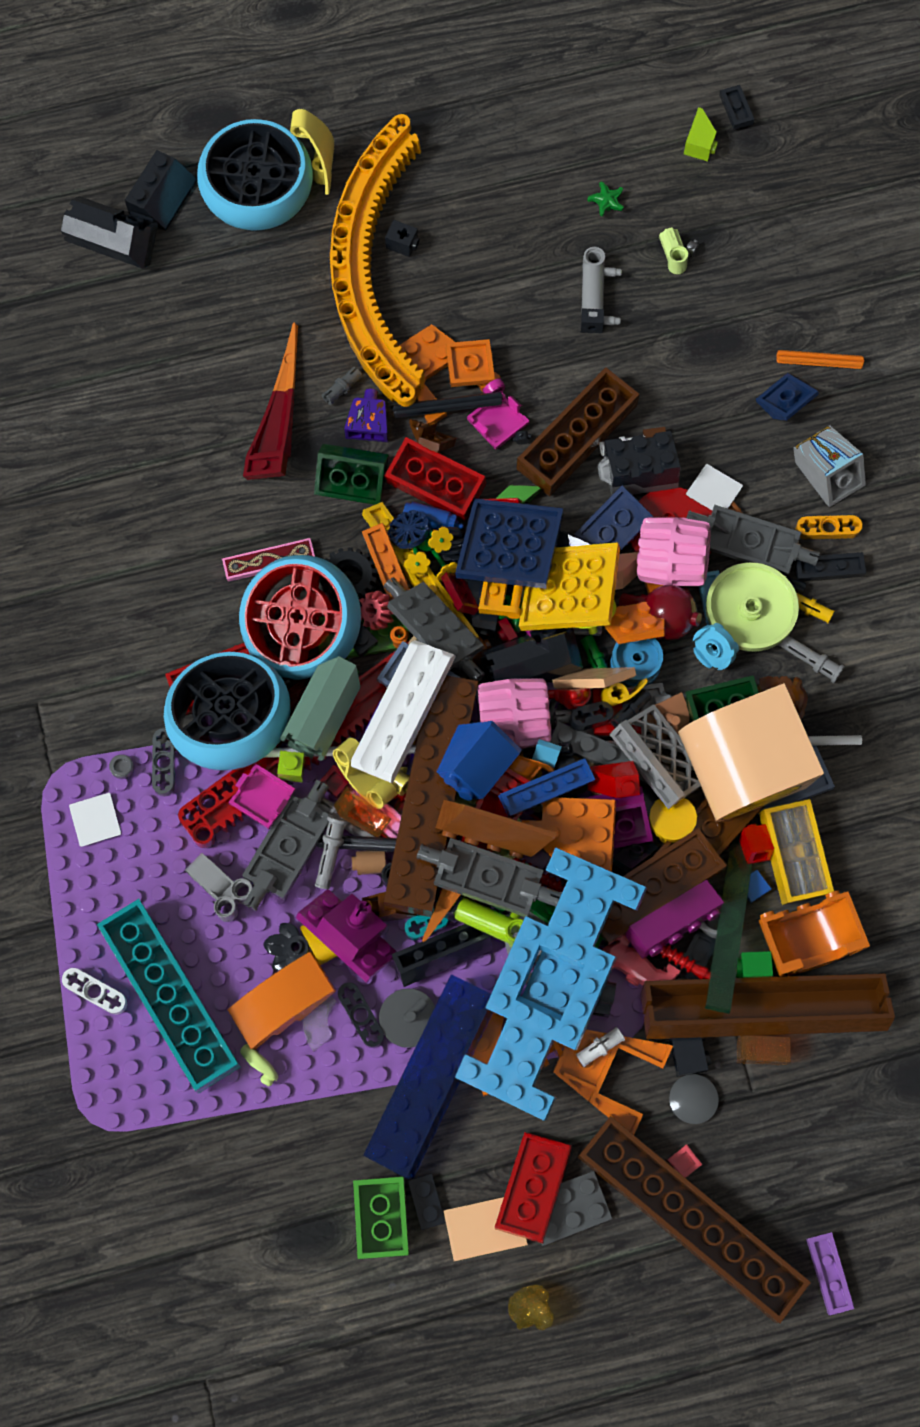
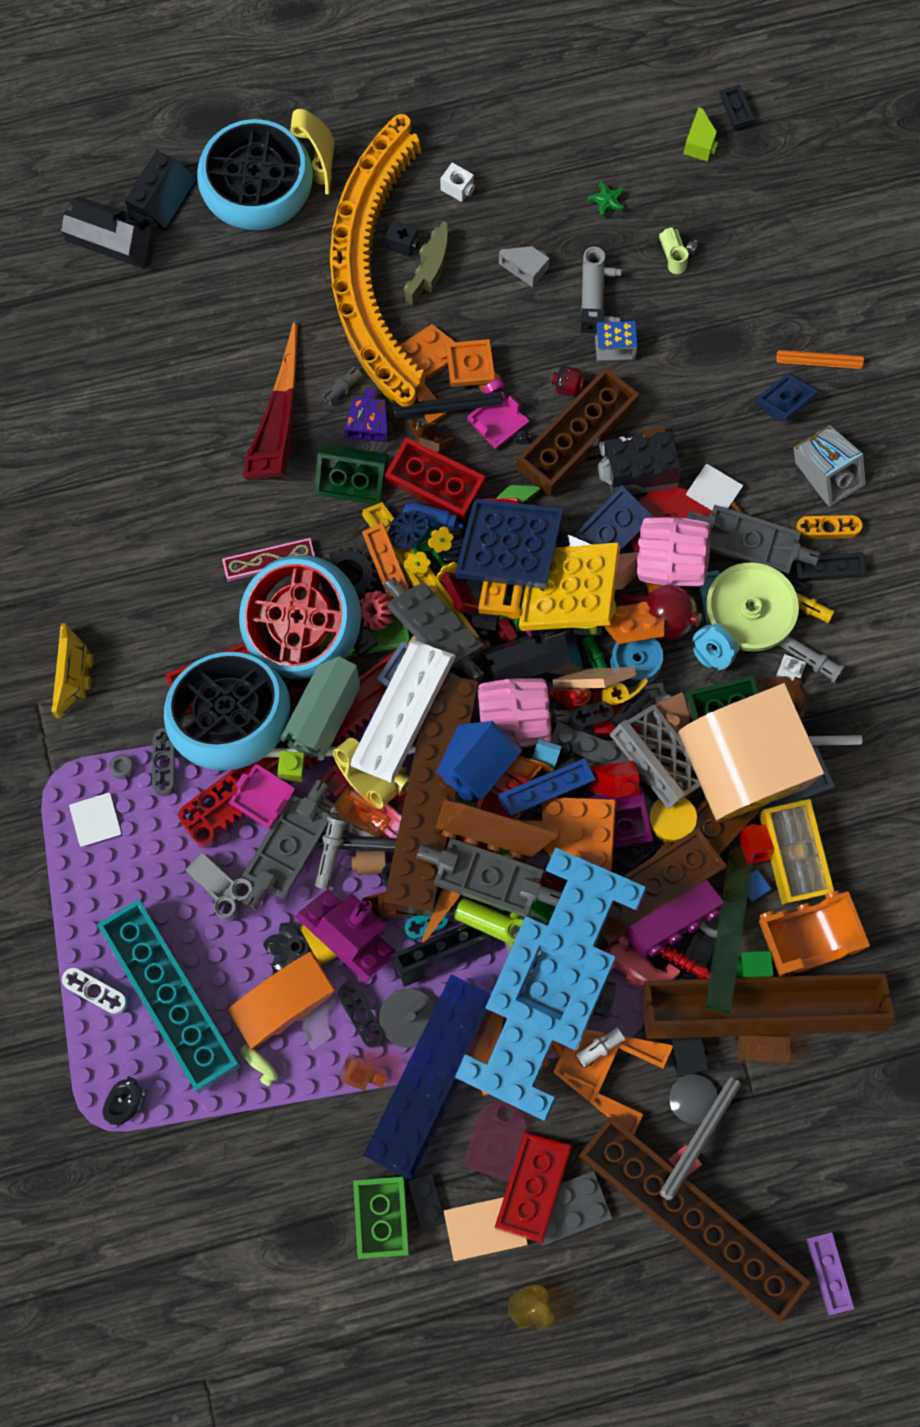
orange pin [390,626,409,648] -> none
none -> yellow wedge [51,623,93,718]
none -> black hat [102,1076,147,1125]
none -> clear orange brick [340,1053,387,1091]
none -> olive slope [404,221,448,306]
none -> white brick [440,163,475,202]
none -> clear pink tile [462,1101,525,1182]
none -> light grey slope [499,246,549,287]
none -> dark red head [552,366,585,397]
none -> piece [595,321,637,362]
none -> light grey axle [660,1077,741,1200]
none -> white tile [776,654,806,682]

